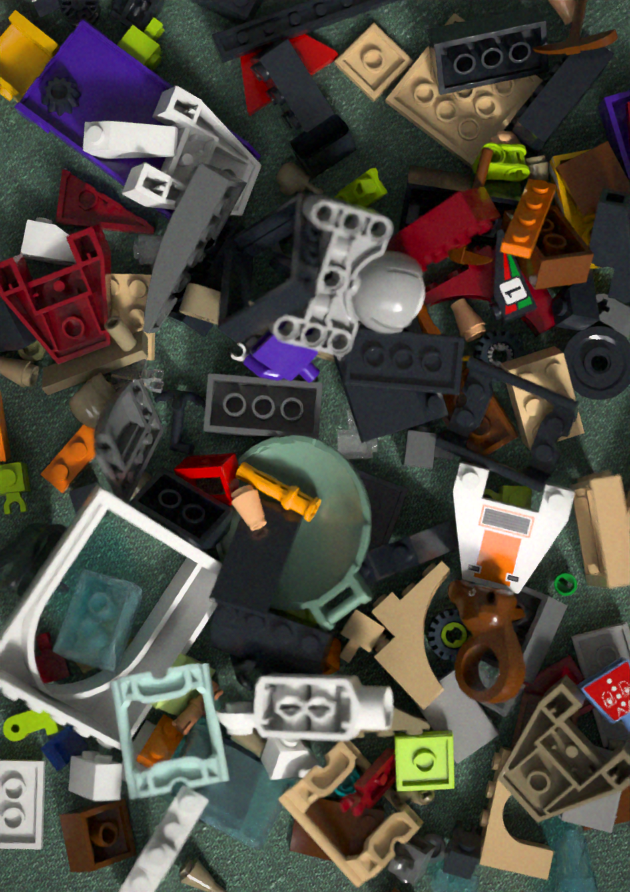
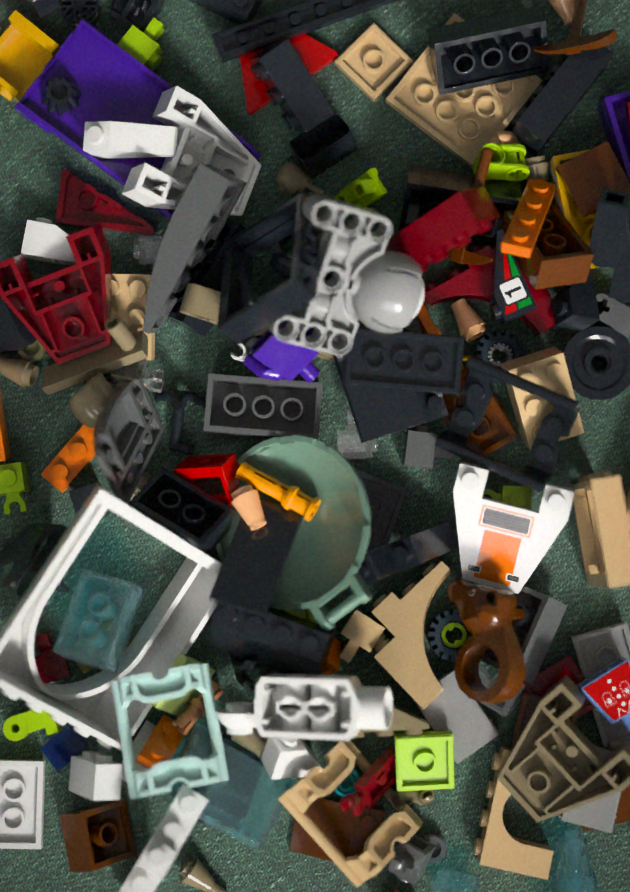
black brick [442,820,483,880] -> none
green hinge [554,572,577,596] -> none

